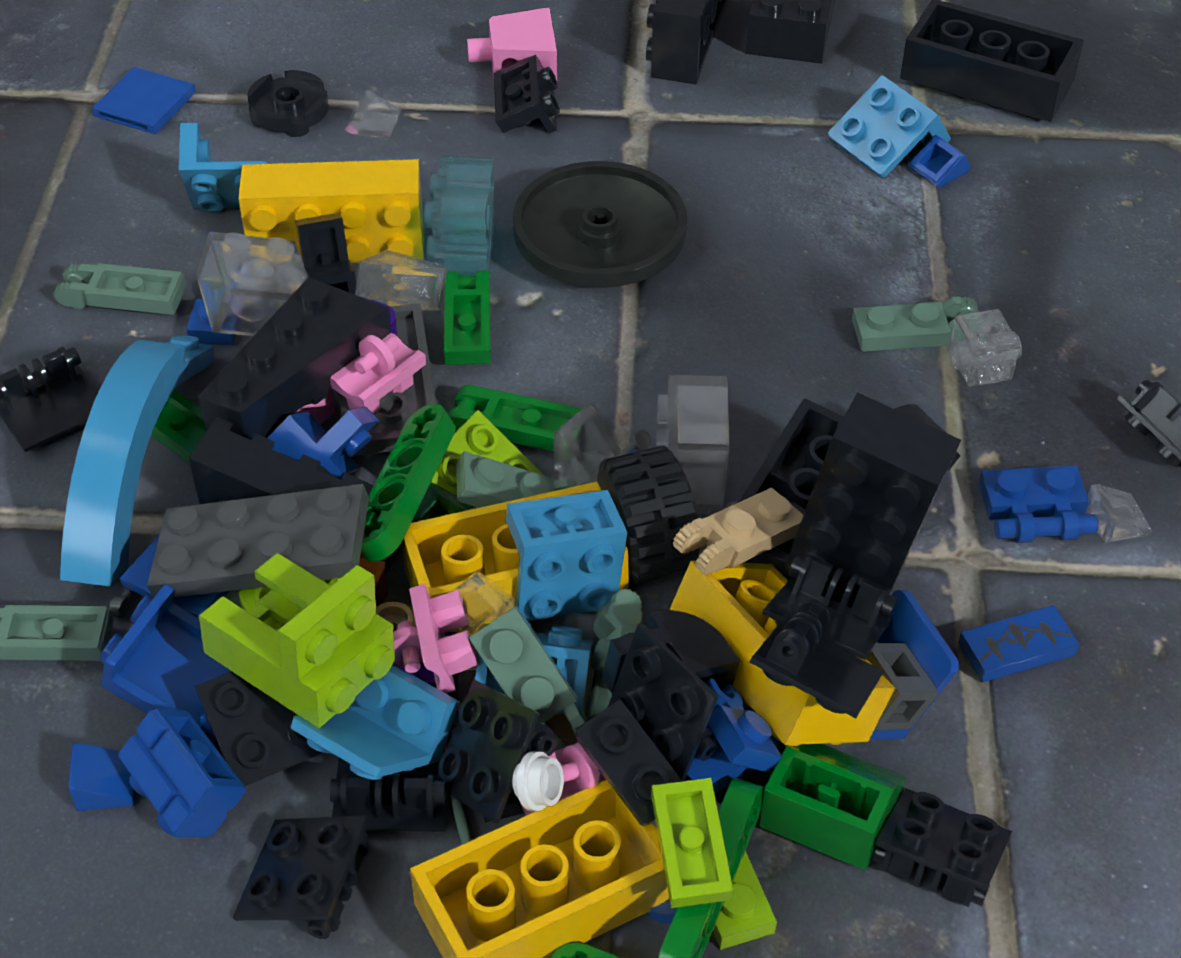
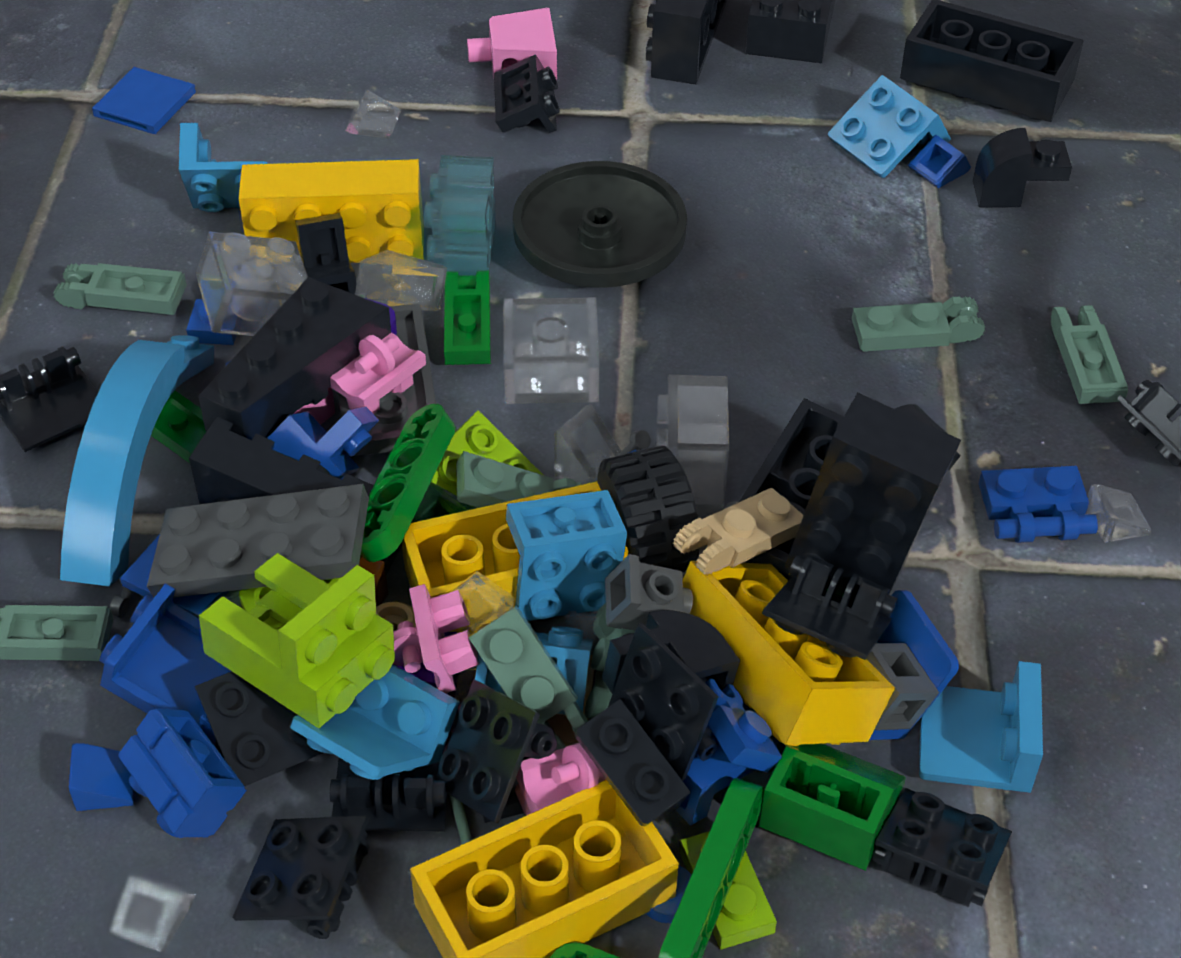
black plate [247,70,329,137] -> none
green plate [448,385,584,455] -> none
white plate [512,751,564,811] -> none
lime plate [651,778,733,908] -> none
black hinge [749,600,884,719] -> none
clear brick [949,309,1022,387] -> none
blue tile [958,605,1080,683] -> none
none -> clear slope [109,876,196,952]
none -> clear brick [504,297,599,404]
none -> dark grey brick [605,554,693,631]
none -> dark azure bracket [919,661,1043,793]
none -> black brick [973,128,1072,208]
none -> sand green hinge [1051,305,1128,404]

